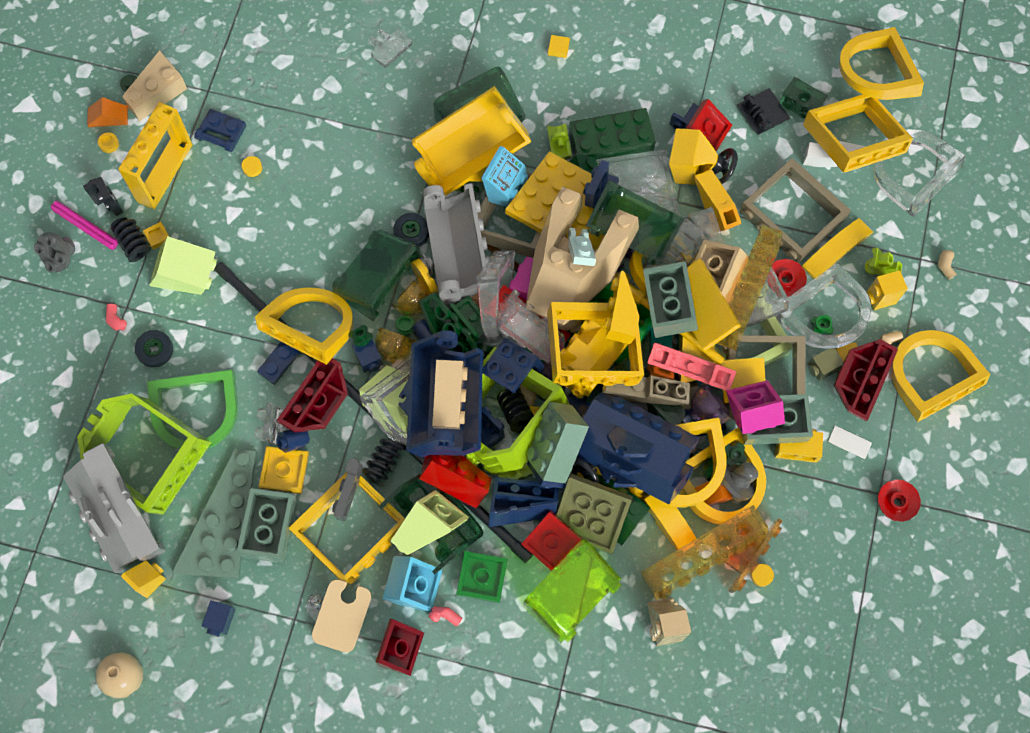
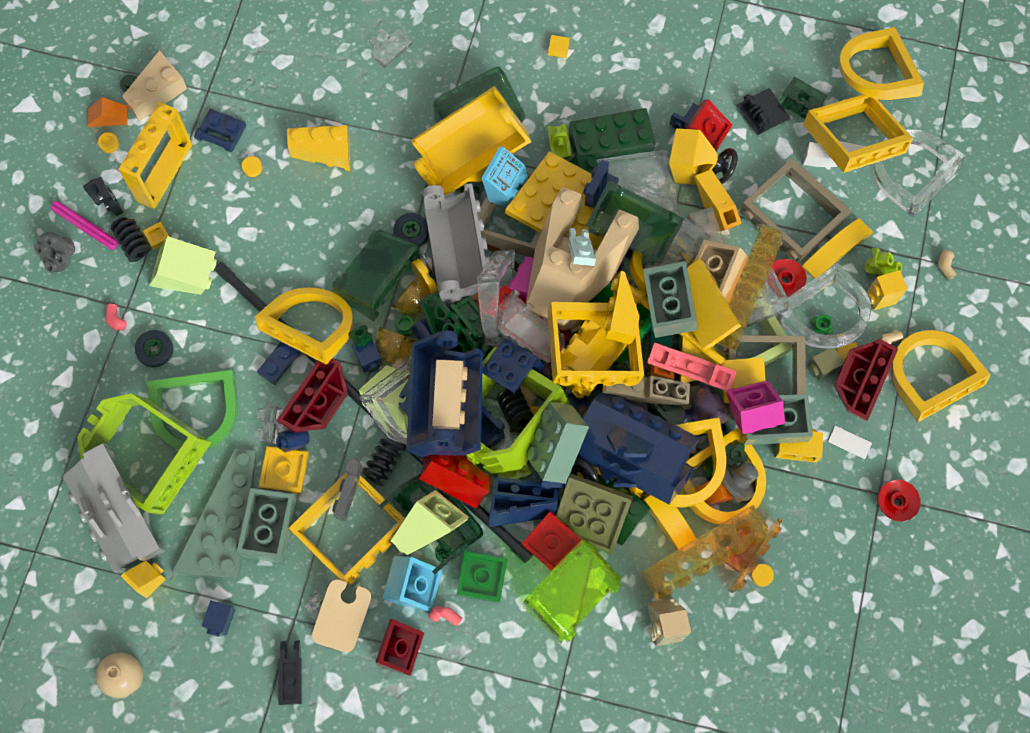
none -> black hinge [278,640,302,706]
none -> yellow wedge [287,125,351,172]

